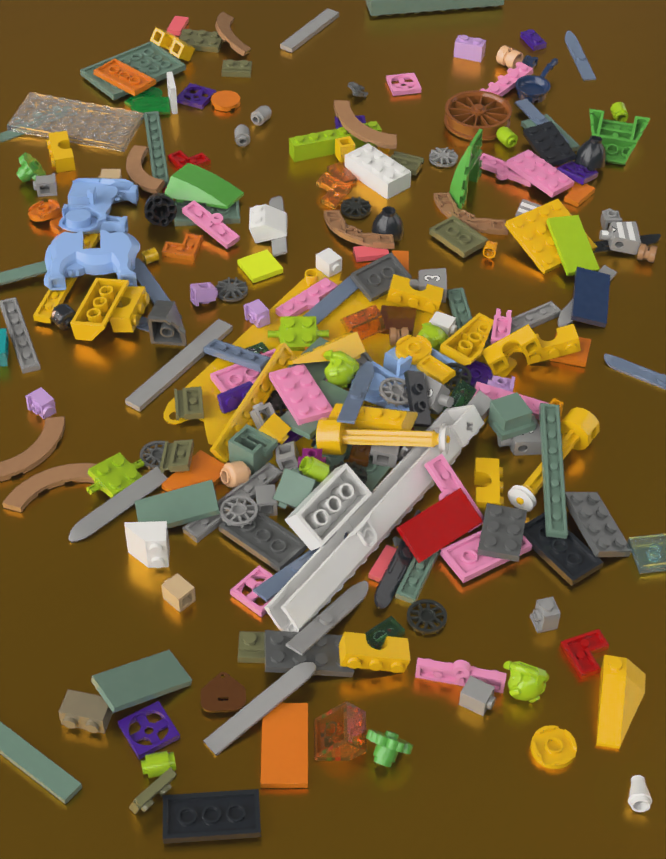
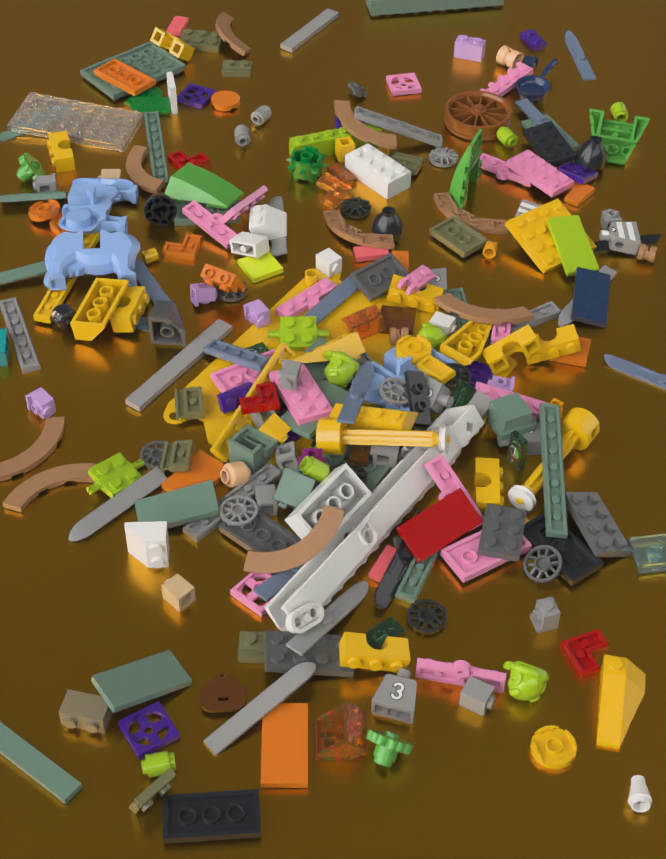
none -> sand green tile [0,191,67,202]
none -> orange plate [200,263,246,293]
none -> bright pink hinge [219,185,268,224]
none -> white brick [229,231,270,258]
none -> red tile [239,382,280,415]
none -> medium nougat tile [243,505,345,573]
none -> light grey brick [278,359,301,391]
none -> green brick [286,146,328,182]
none -> white plate [286,602,324,633]
none -> light grey tile [354,106,442,148]
none -> light grey torso [371,668,417,724]
none -> bright pink hinge [397,265,436,295]
none -> medium nougat tile [434,293,534,325]
none -> clear green tile [507,430,528,472]
none -> dark grey wheel [523,545,563,583]

